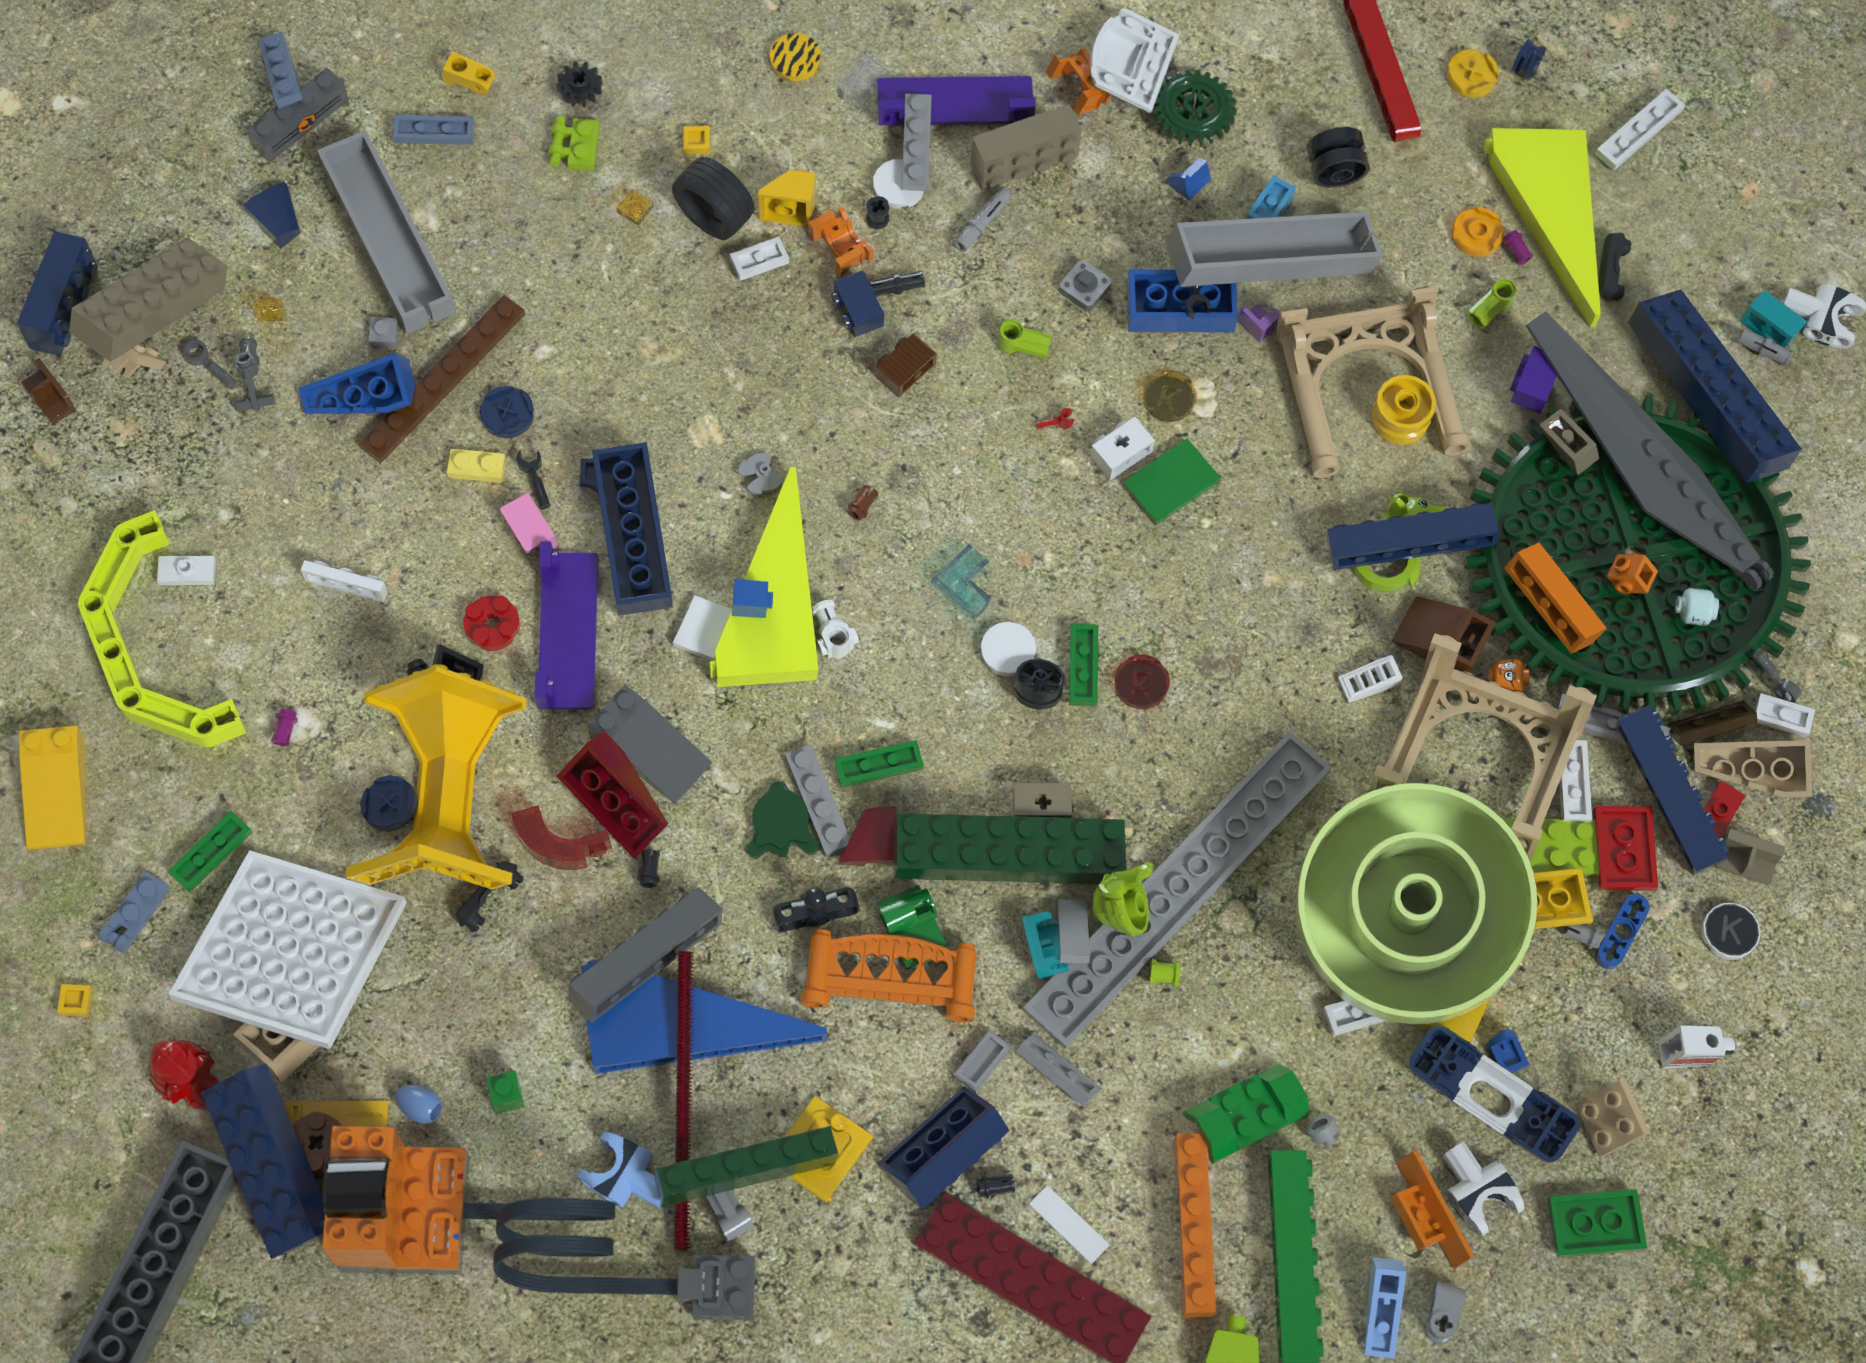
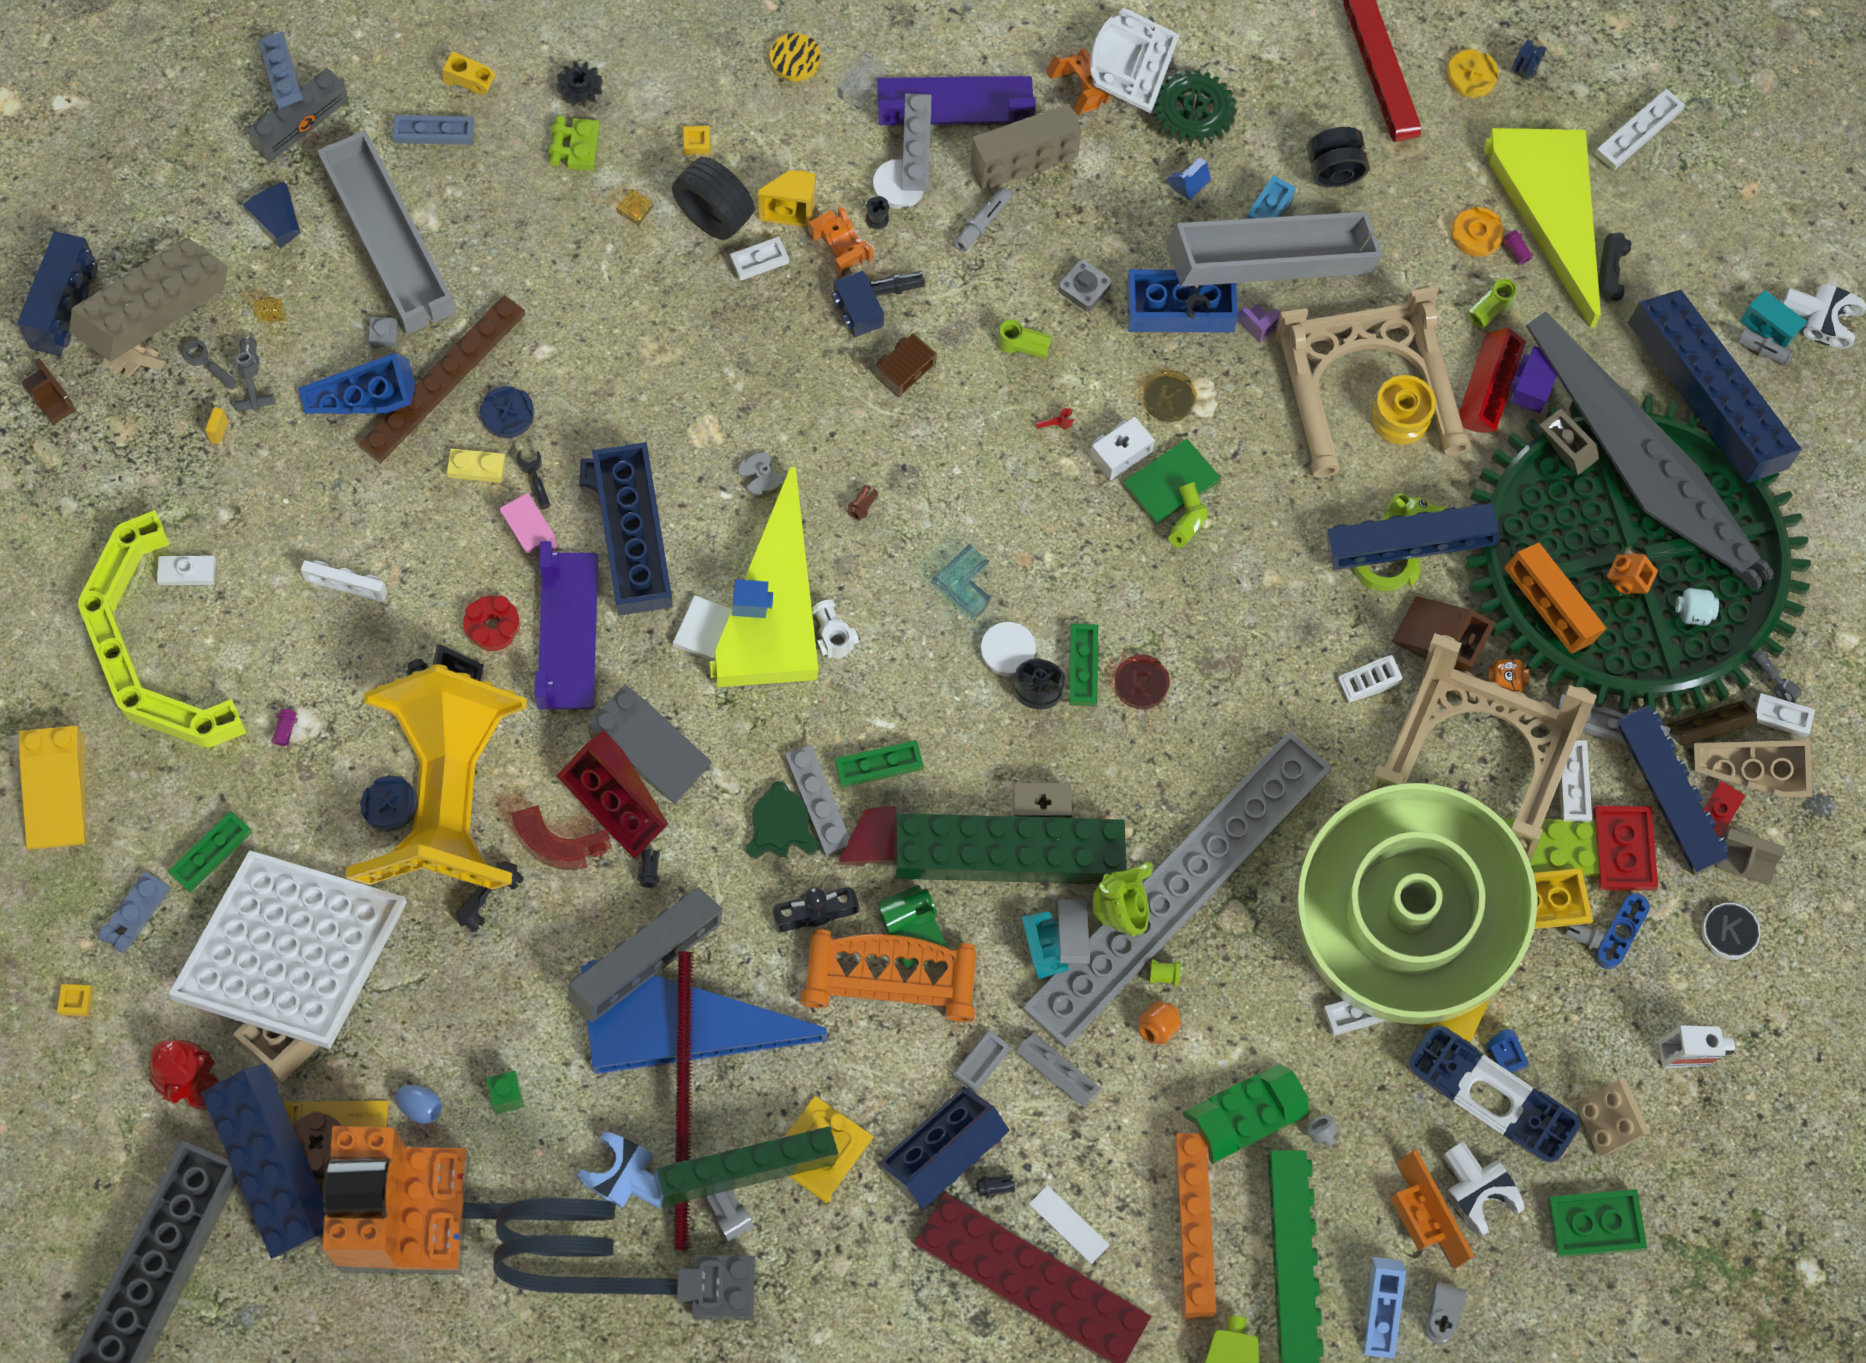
none -> yellow tile [205,407,229,445]
none -> orange head [1138,1001,1181,1044]
none -> lime arm [1168,482,1208,548]
none -> red brick [1459,327,1526,433]

